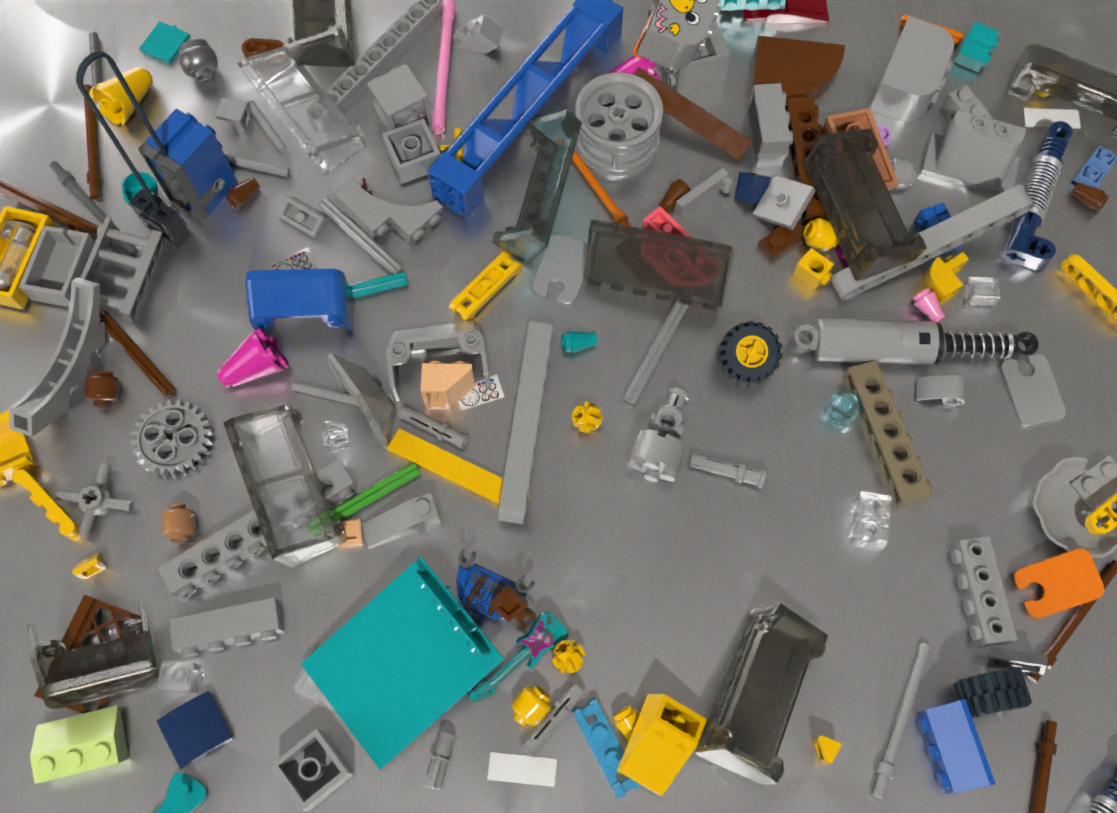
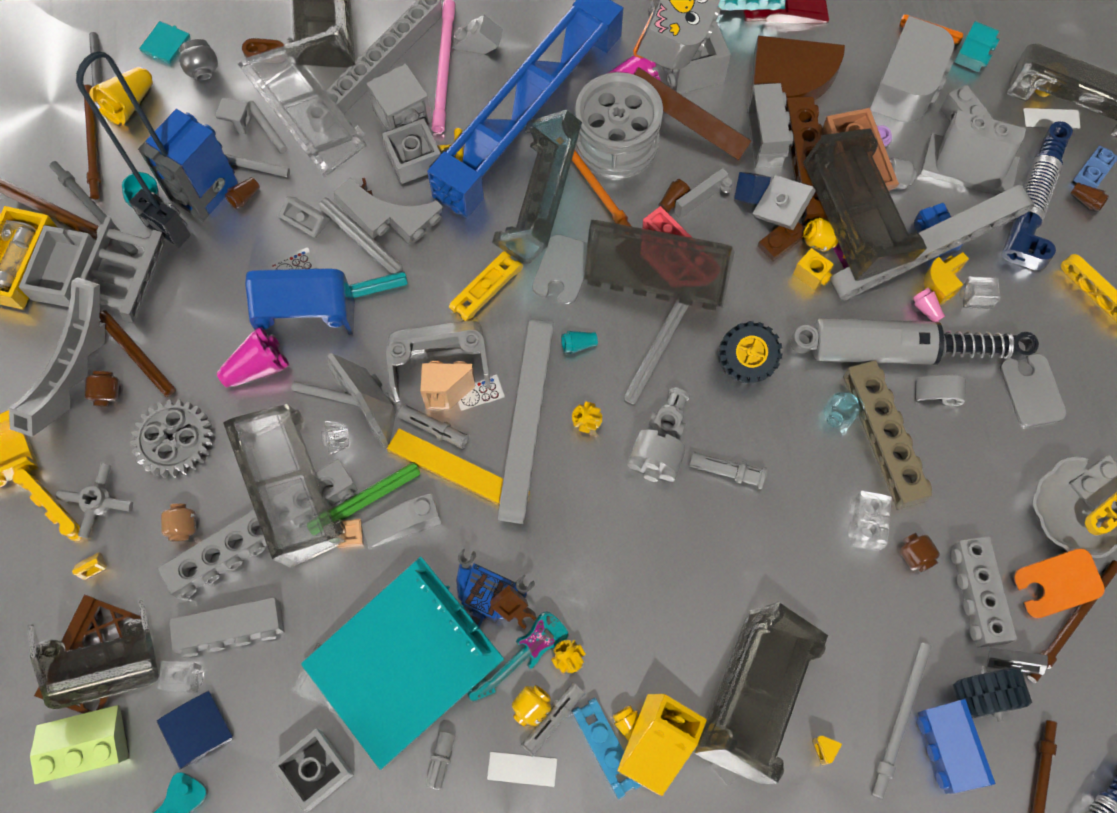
none -> reddish brown head [900,533,940,573]

